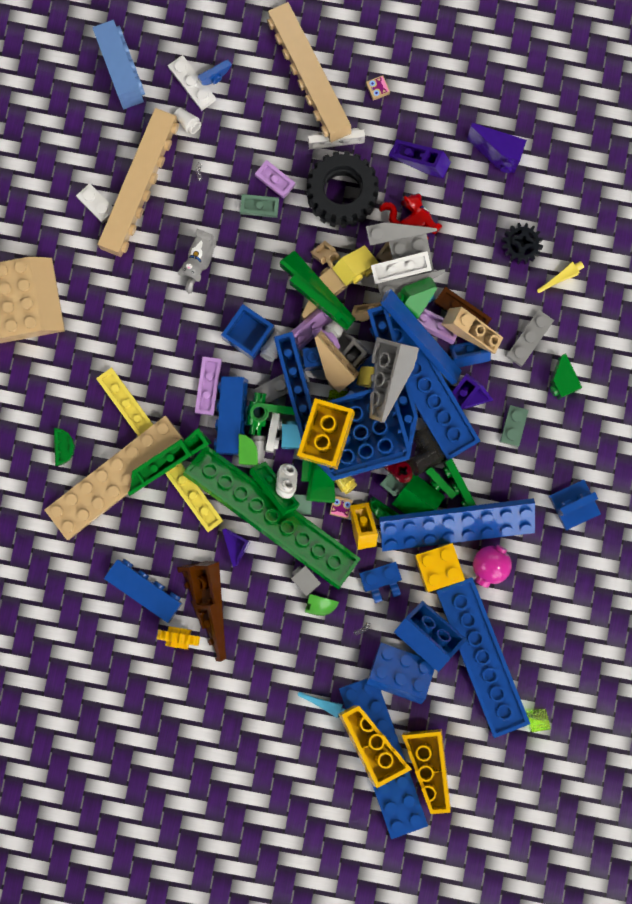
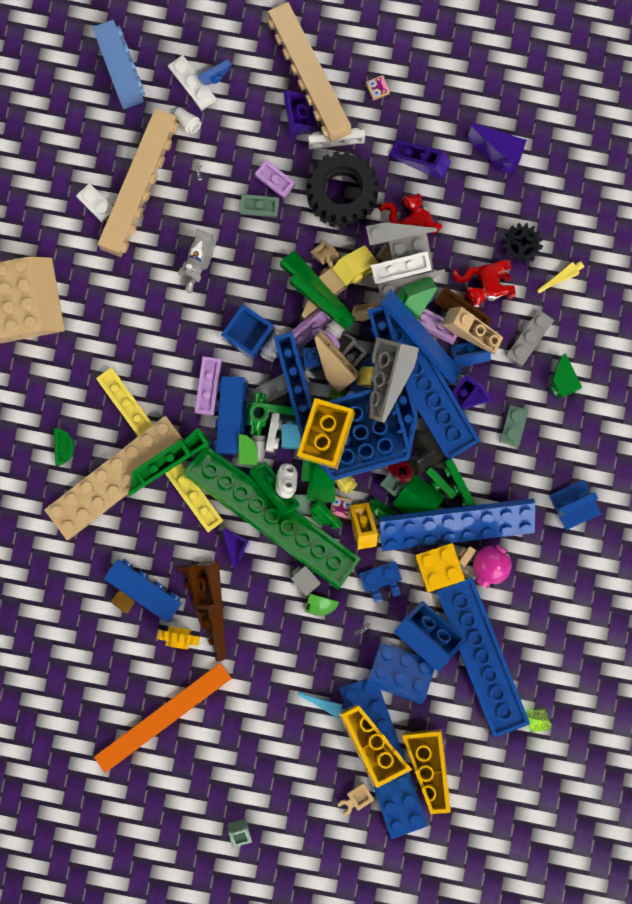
none -> orange tile [94,663,232,773]
none -> pearl gold slope [111,591,134,613]
none -> sand green slope [227,819,252,848]
none -> dark purple slope [283,90,319,137]
none -> green plate [311,499,342,529]
none -> tan plate [337,783,374,816]
none -> red animal [452,260,516,307]
none -> tan plate [457,546,476,567]

